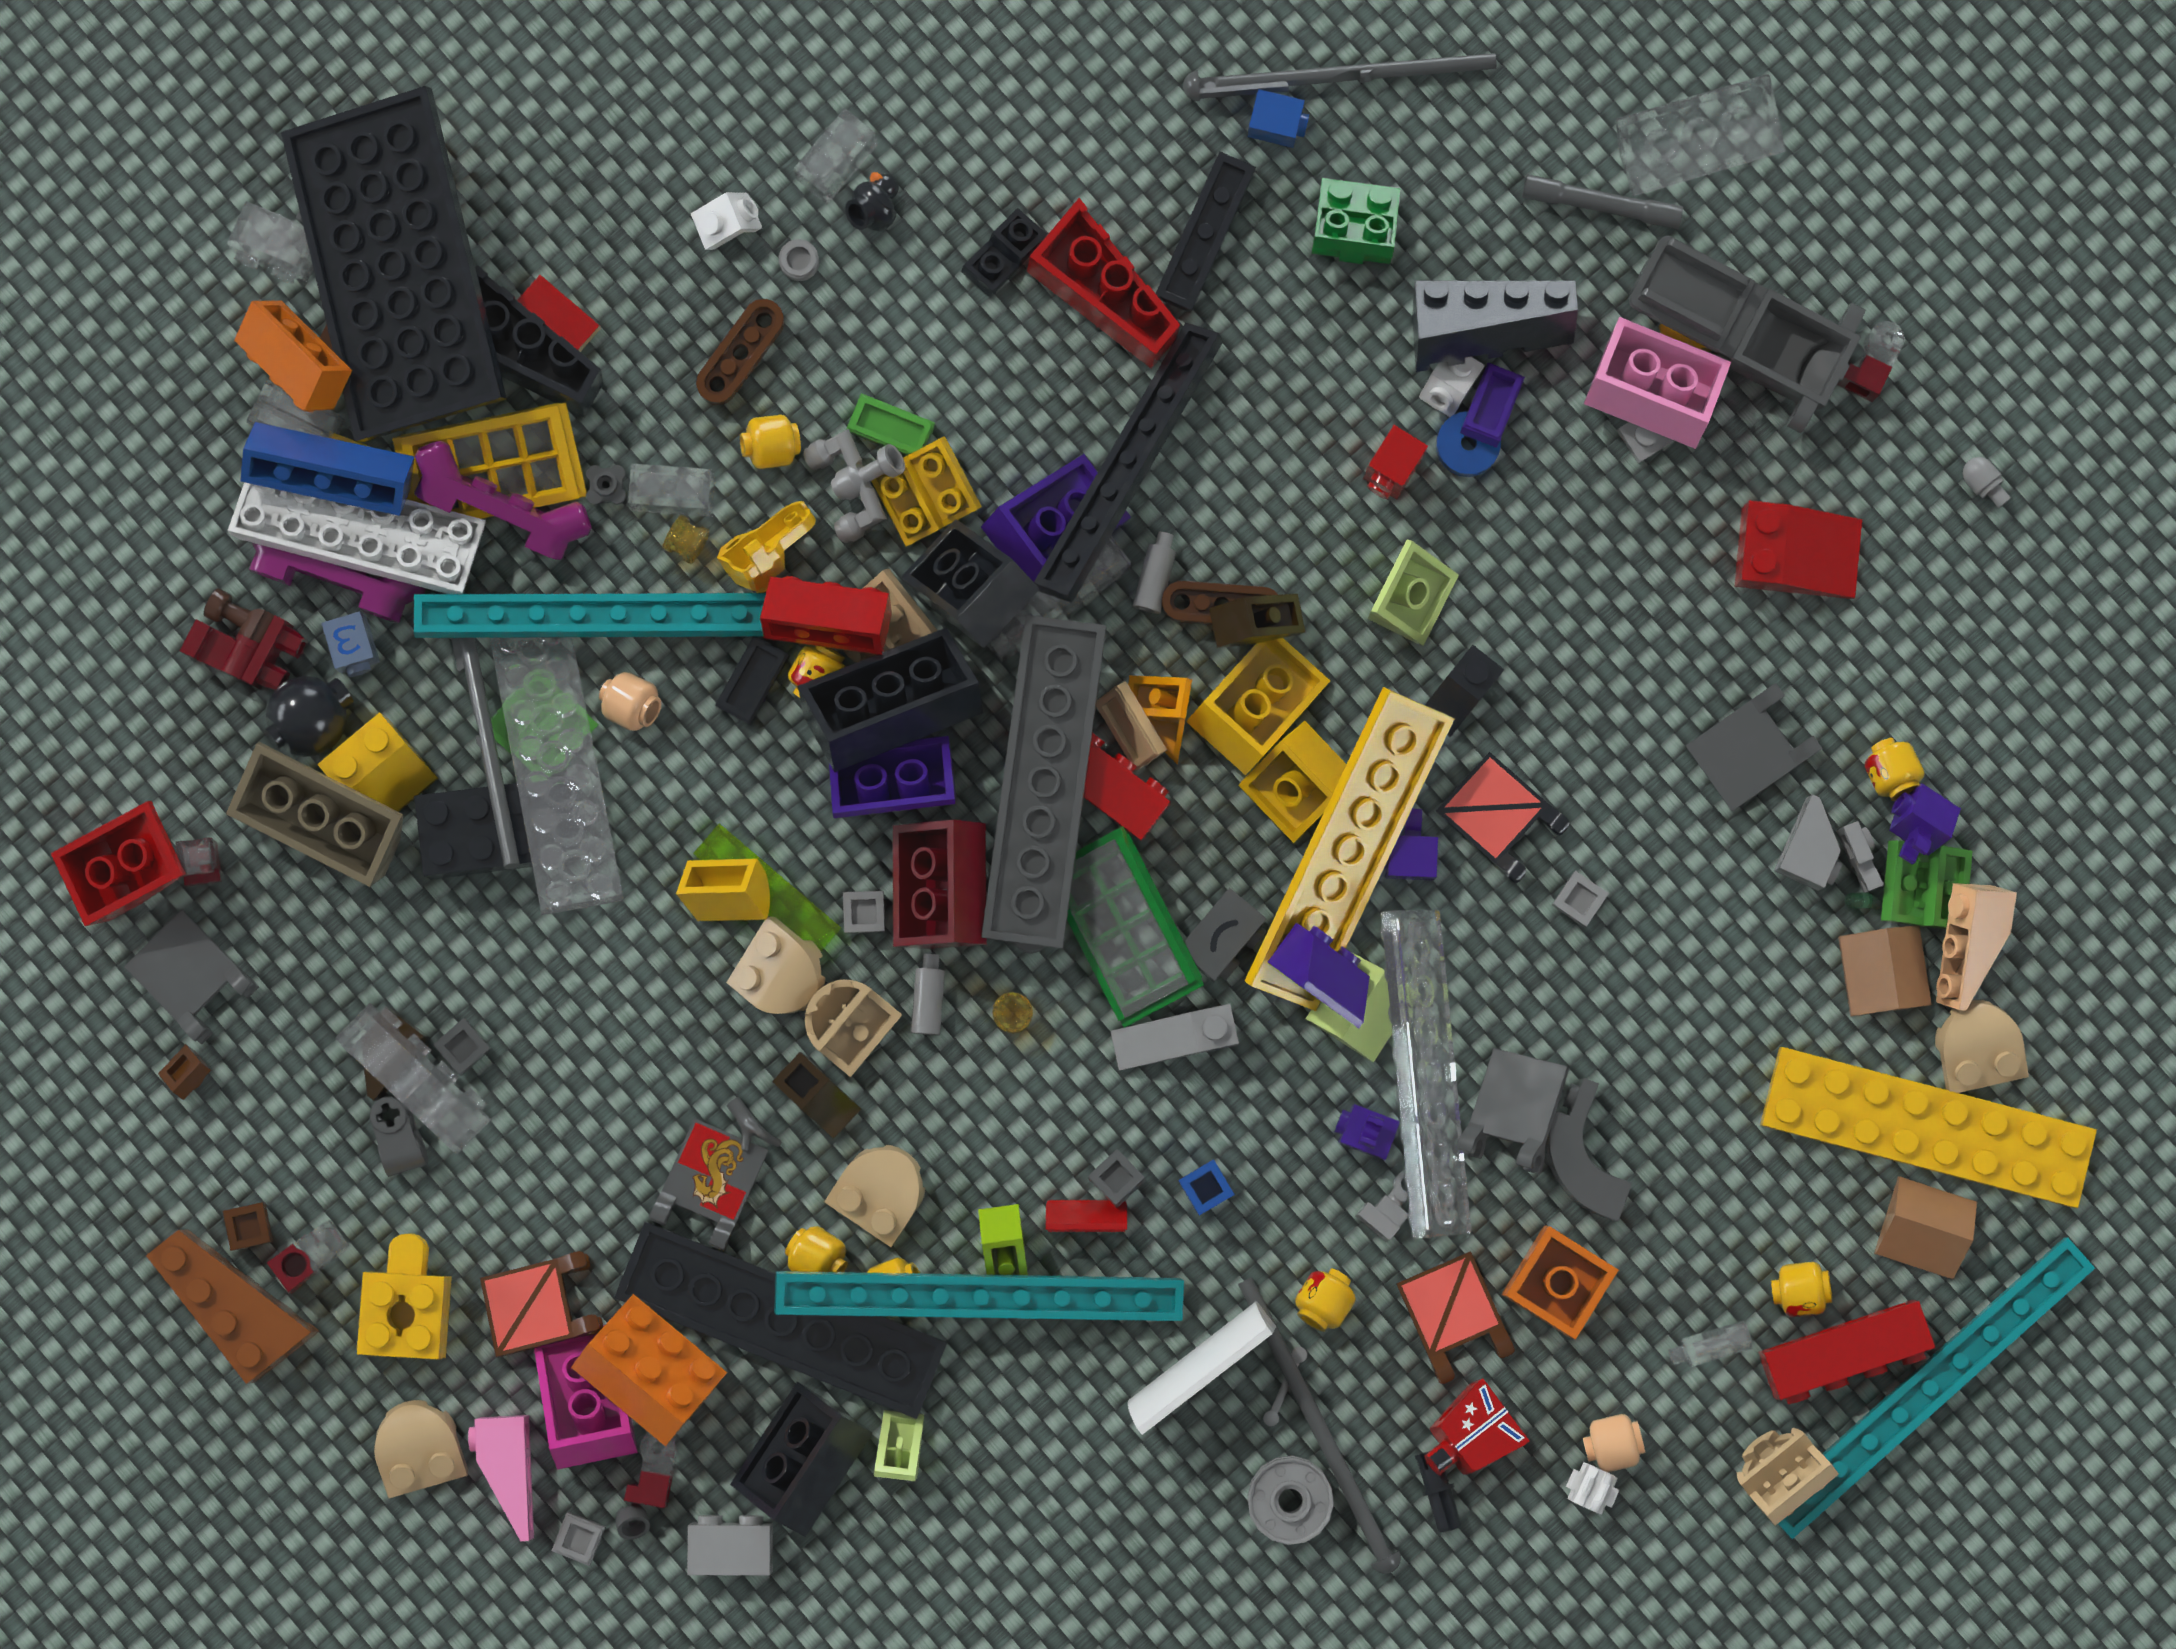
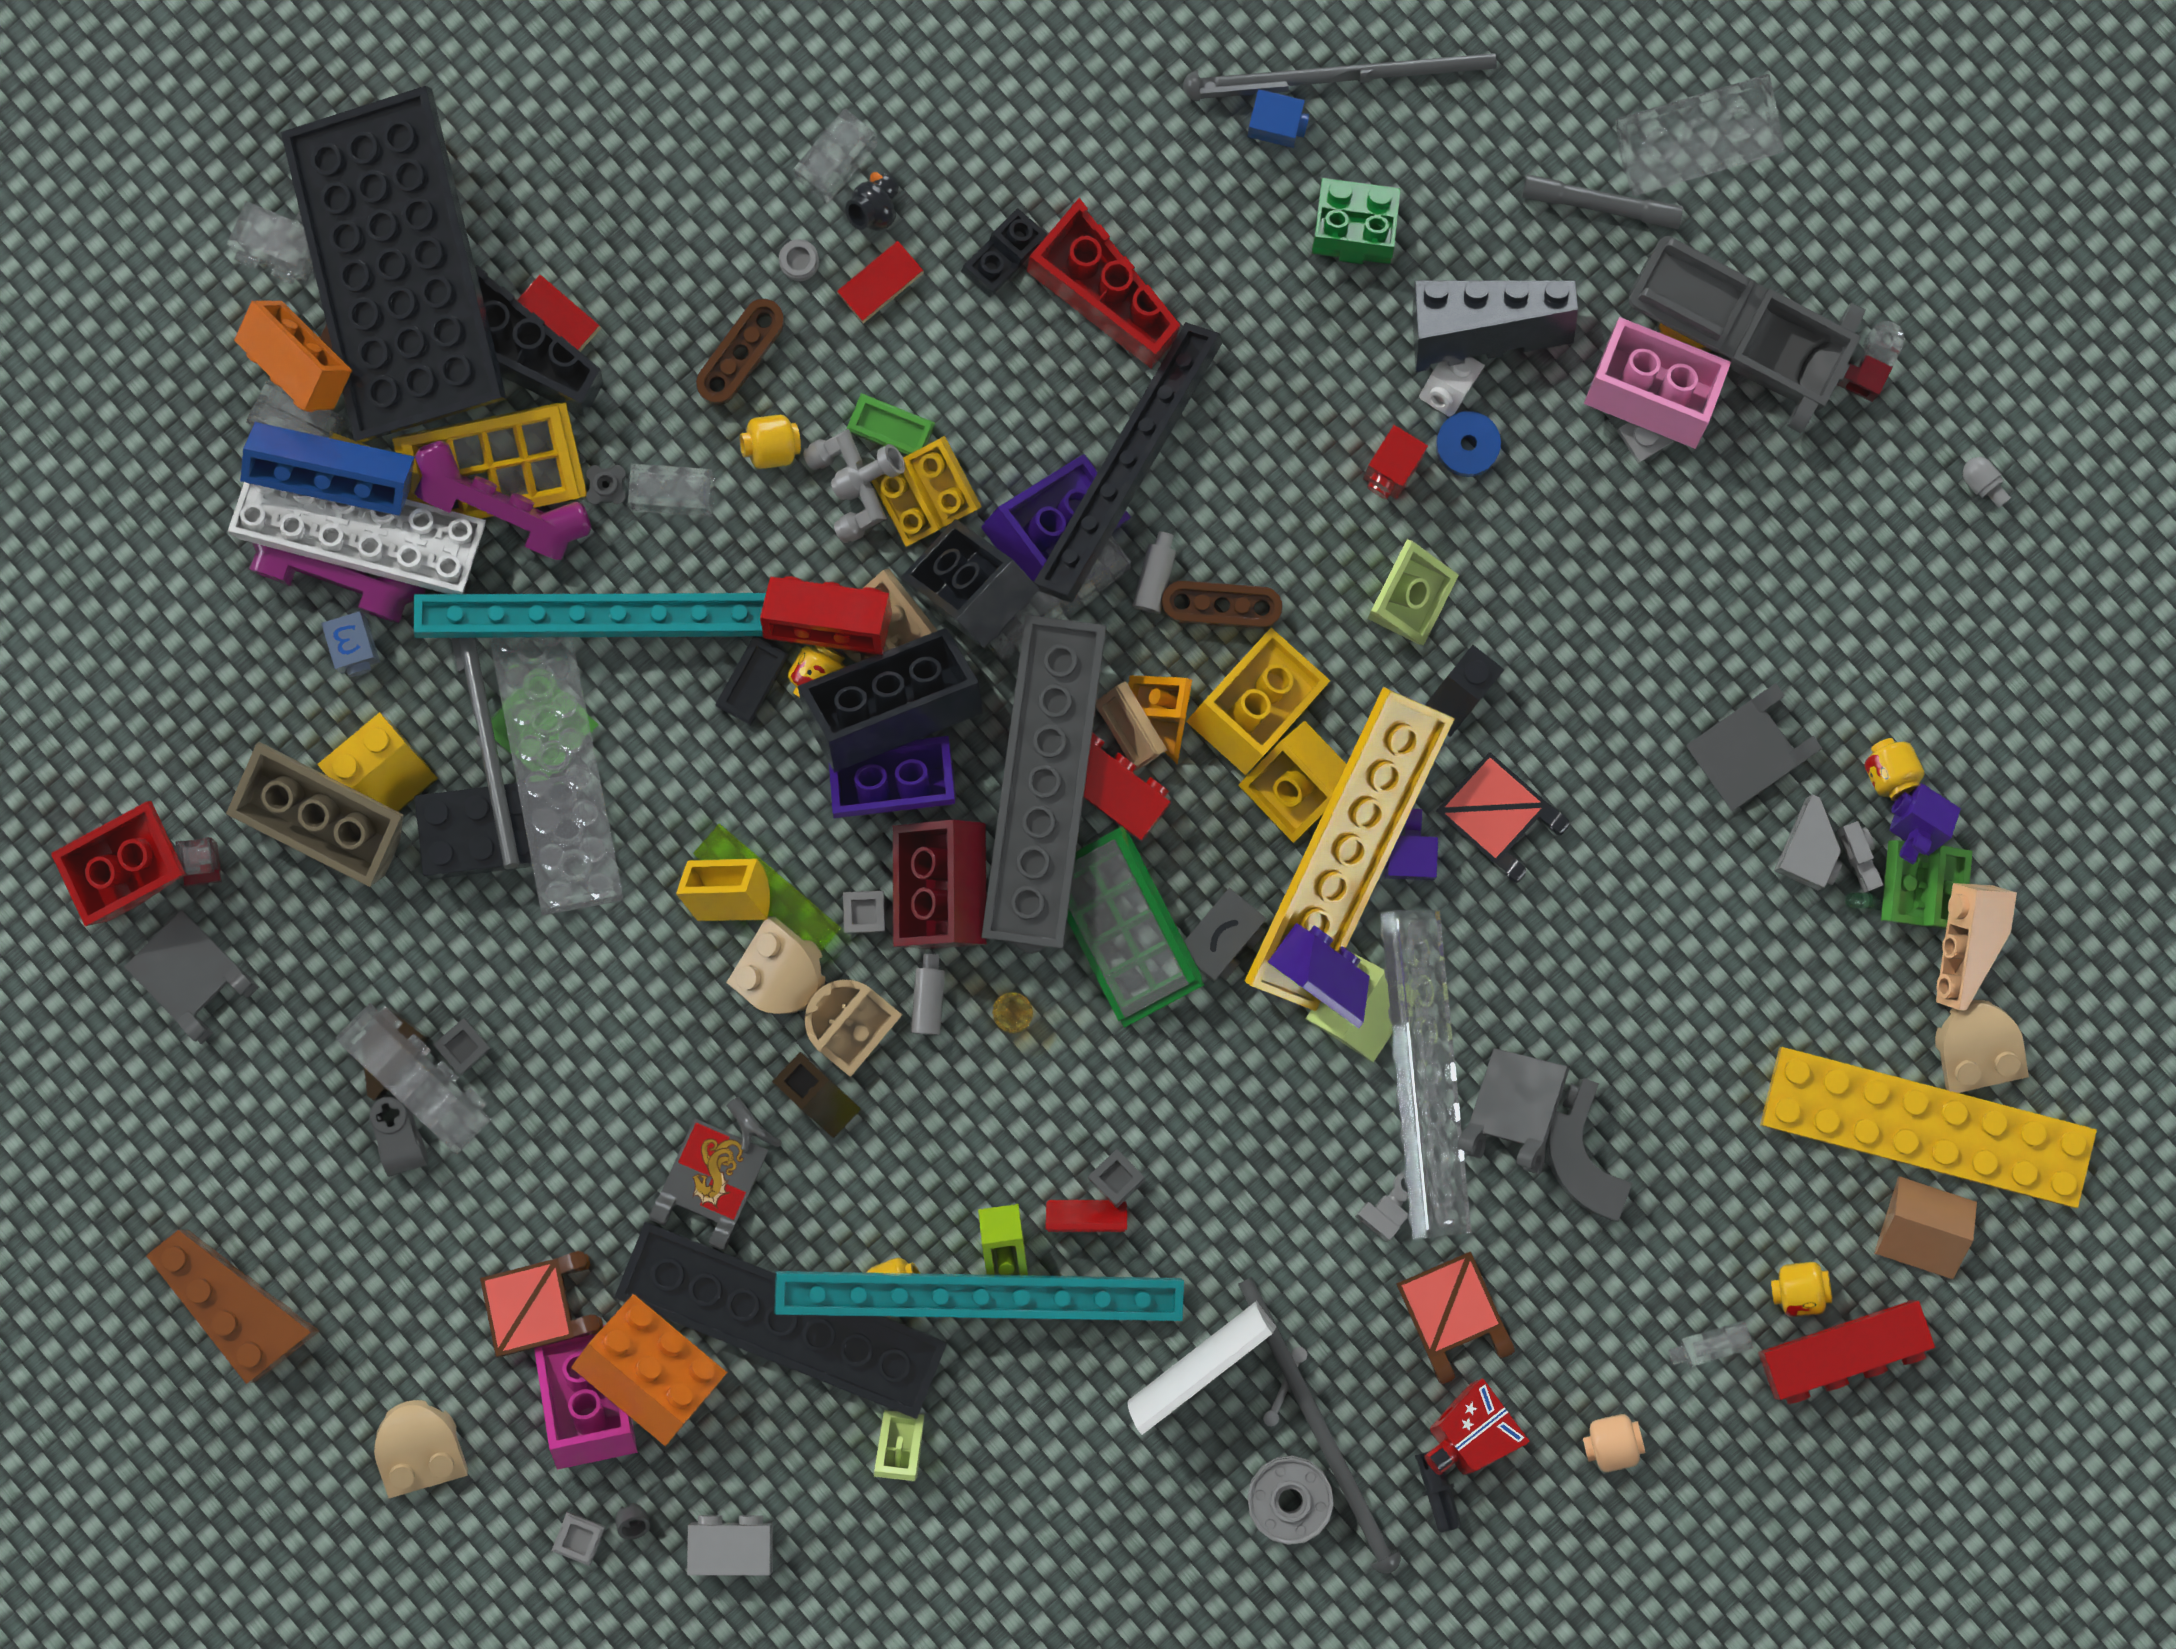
reddish brown plate [158,1044,211,1100] -> none
dark red hips [179,588,308,690] -> none
reddish brown plate [223,1202,273,1251] -> none
black brick [264,676,354,757] -> none
leg [267,1220,349,1295] -> none
yellow brick [357,1233,452,1360] -> none
bright pink slope [468,1415,534,1541] -> none
light nougat head [599,672,661,731] -> none
leg [624,1432,678,1508] -> none
clear yellow wheel [662,514,710,565] -> none
white bracket [691,192,762,250] -> none
yellow piece [717,501,816,593] -> none
black slope [730,1381,873,1537] -> none
yellow head [785,1226,848,1272] -> none
tan slope [824,1145,925,1247] -> none
light grey slope [1111,1004,1239,1071] -> none
black plate [1155,151,1256,313] -> none
blue brick [1178,1159,1235,1216] -> none
dark brown slope [1209,594,1306,648] -> none
yellow head [1295,1268,1356,1332] -> none
dark purple brick [1334,1104,1400,1160] -> none
dark purple tile [1460,362,1525,448] -> none
orange brick [1501,1226,1619,1340] -> none
light grey plate [1552,871,1609,928] -> none
white gear [1566,1462,1619,1515] -> none
red slope [1734,500,1862,599] -> none
tan slope [1737,1428,1839,1526] -> none
teal plate [1778,1237,2095,1539] -> none
medium nougat slope [1838,926,1932,1017] -> none
none -> red tile [837,241,924,324]

